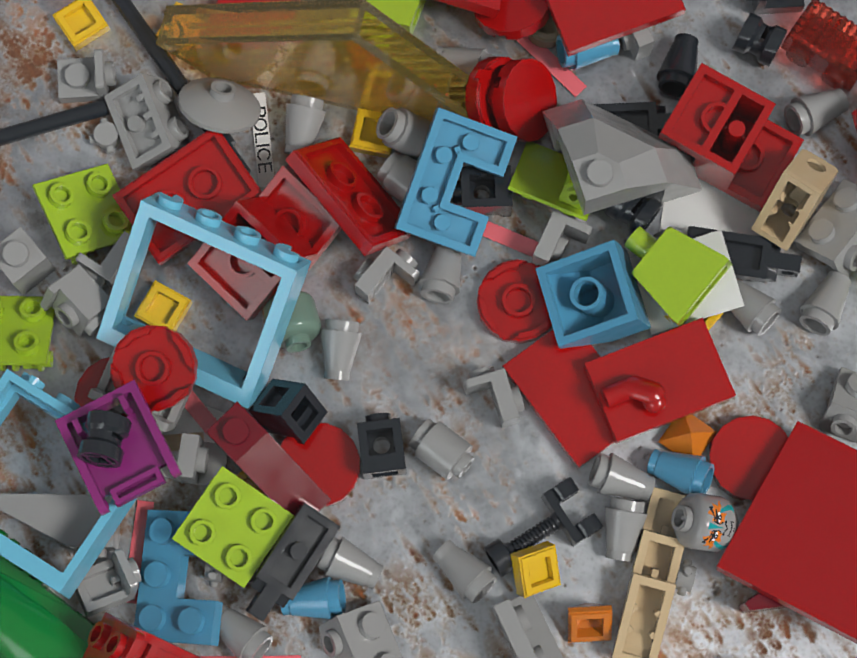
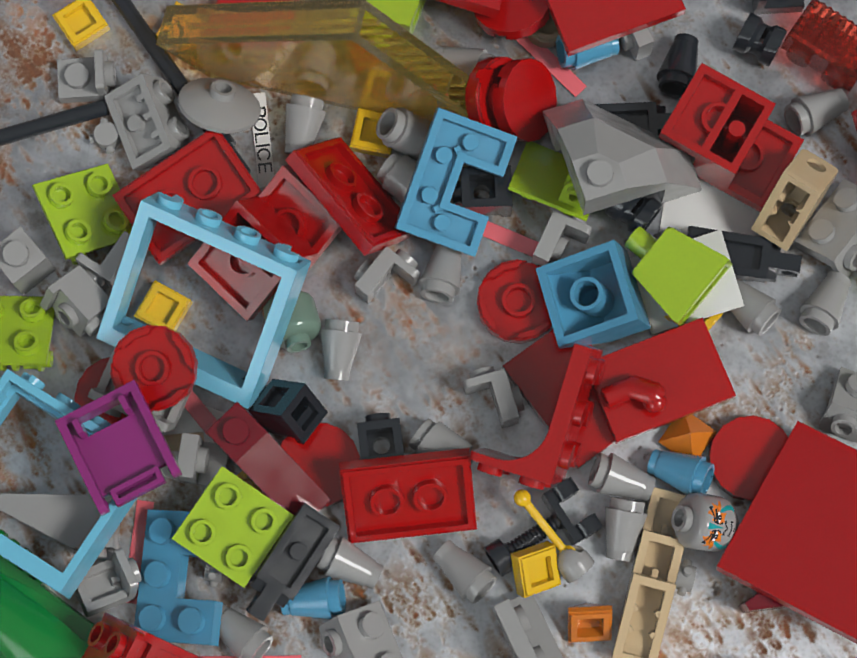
black wheel [77,410,132,468] -> none
none -> red tile [339,448,477,543]
none -> red bracket [469,343,607,490]
none -> hinge [514,489,595,583]

